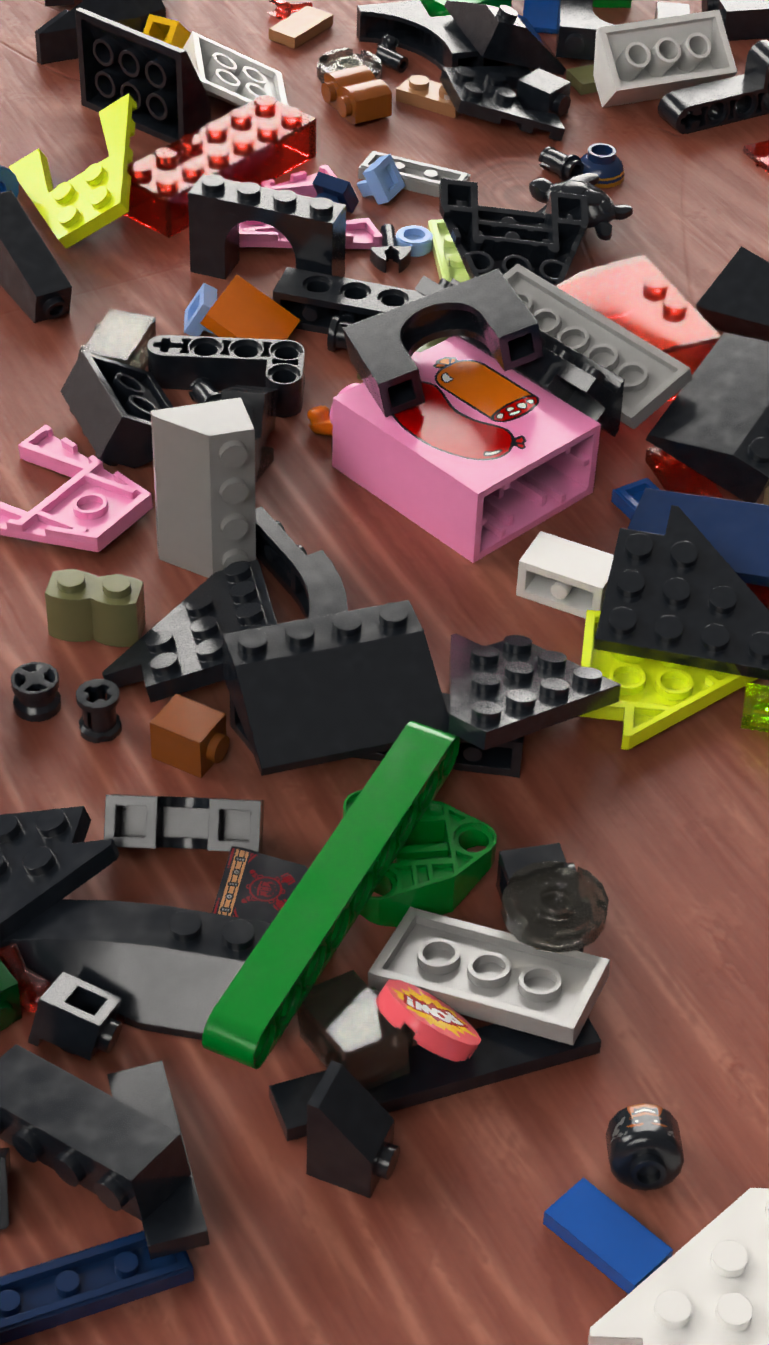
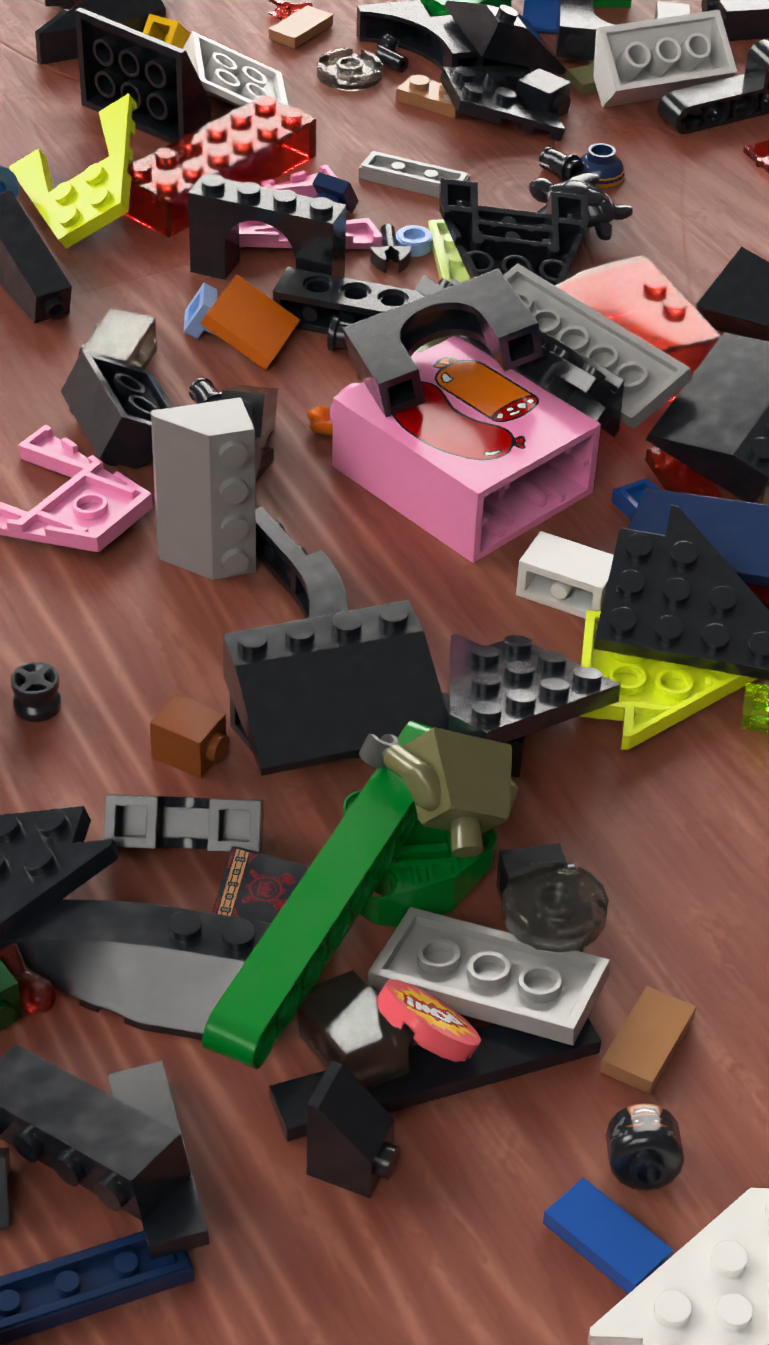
black brick [28,972,122,1061] -> none
olive brick [45,569,146,647] -> none
black bush [76,679,122,743] -> none
black wing [102,559,278,703] -> none
black beam [147,335,305,418] -> none
dark orange brick [321,65,392,124] -> none
light blue tile [357,154,406,205] -> none
none -> olive torso [359,727,519,858]
none -> medium nougat tile [600,986,696,1094]

